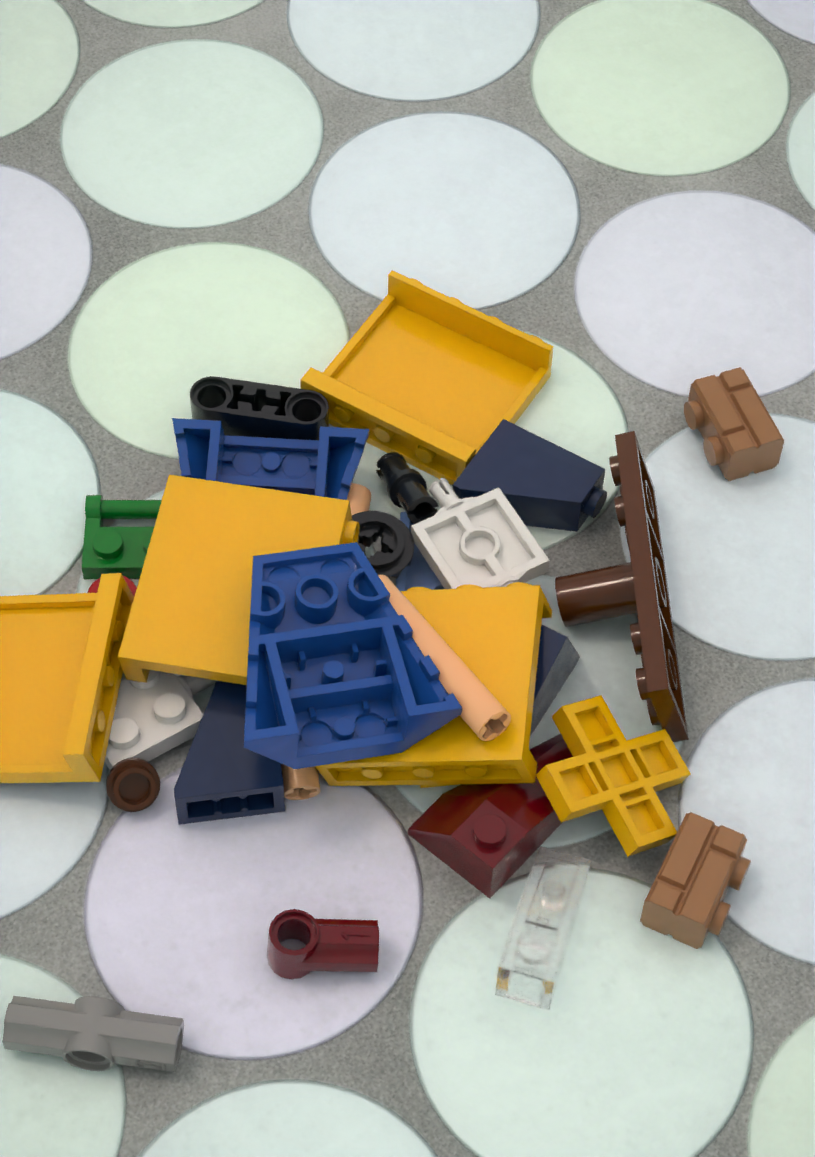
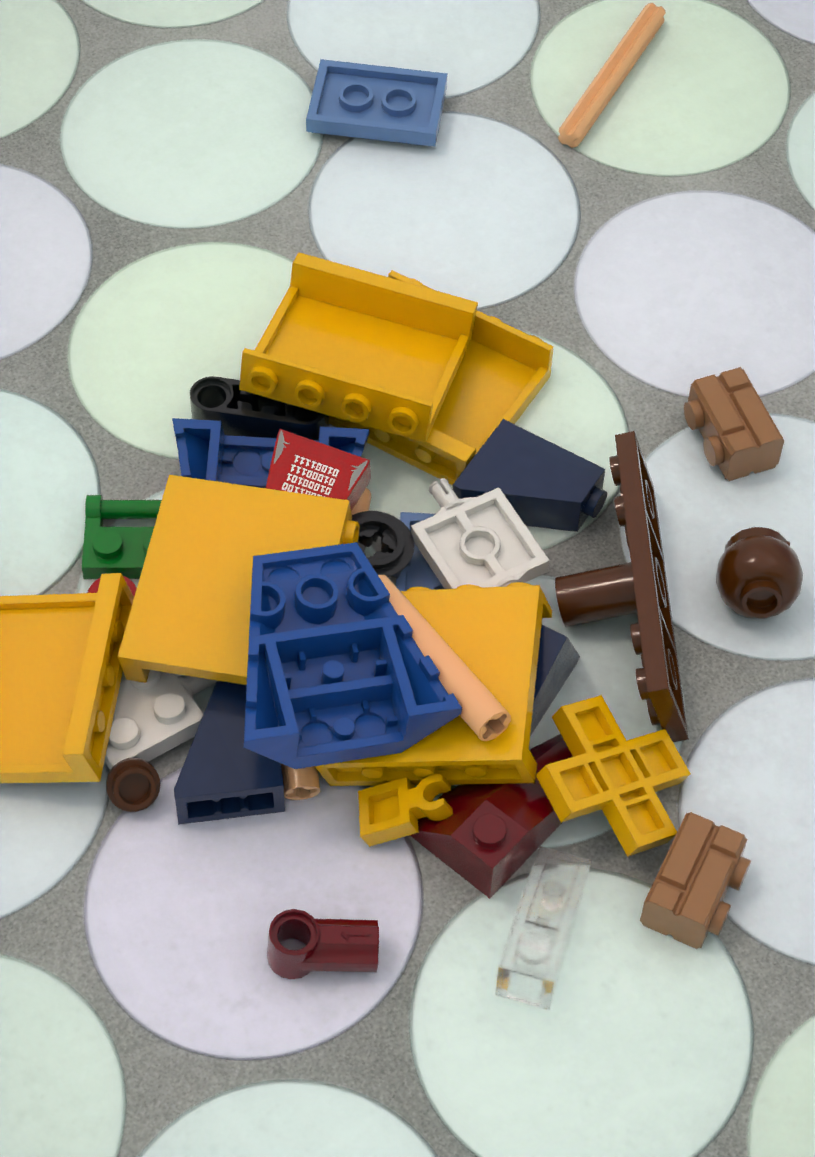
light grey piece [2,996,184,1072] -> none
black pin [376,452,438,524] -> none
none -> yellow panel [239,252,478,443]
none -> red torso [265,429,371,511]
none -> medium blue plate [306,59,448,147]
none -> yellow plate [358,774,453,847]
none -> light nougat axle [558,3,666,148]
none -> reddish brown piece [716,527,803,619]

